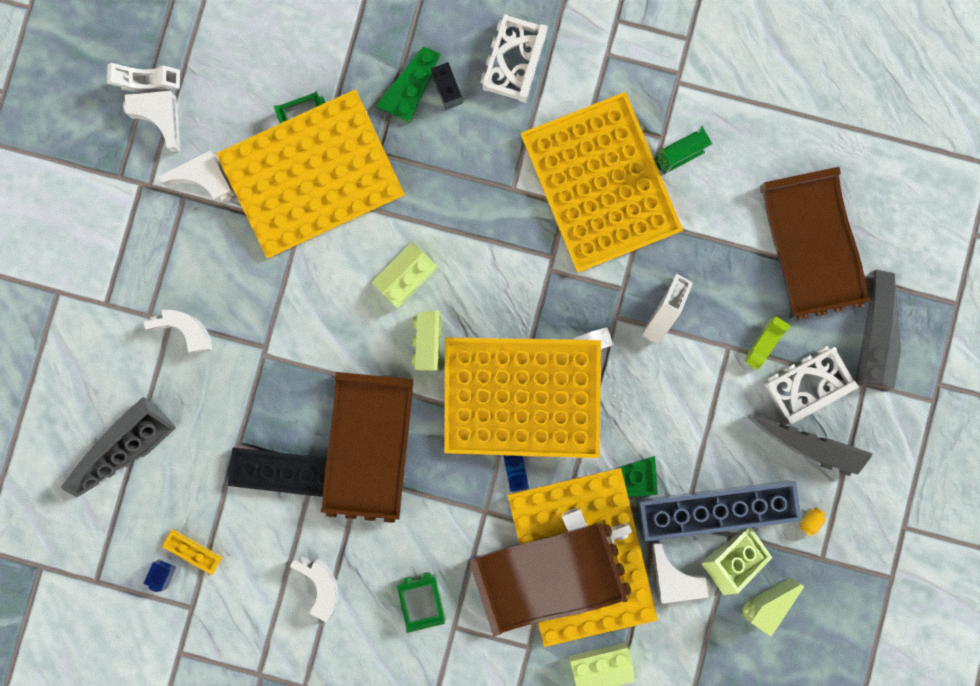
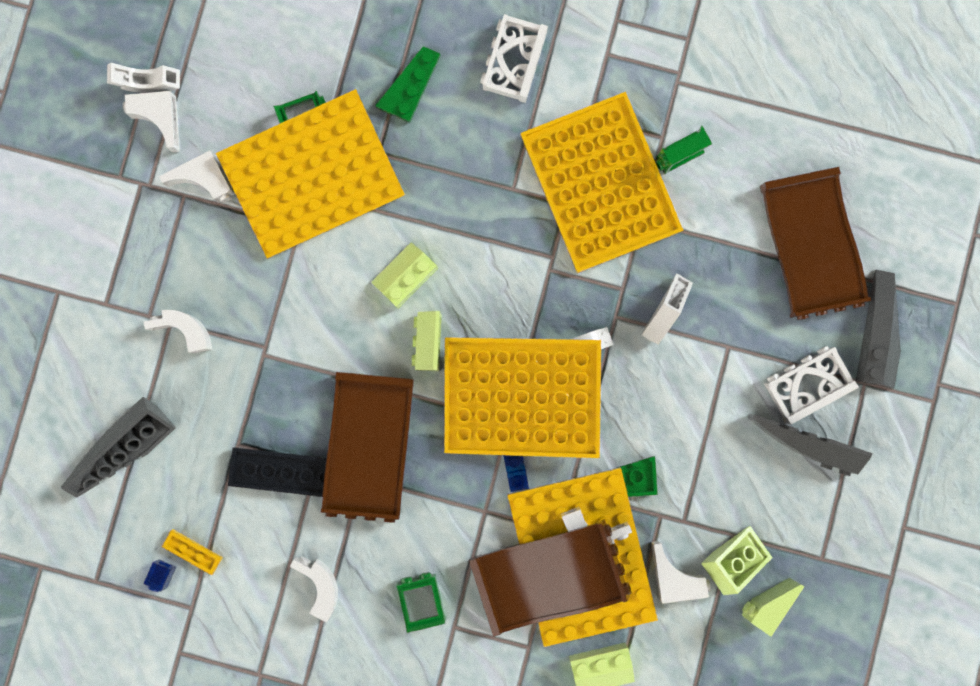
black brick [431,62,463,110] -> none
sand blue brick [637,480,802,542] -> none
lime leg [744,316,791,370] -> none
yellow brick [799,507,827,537] -> none

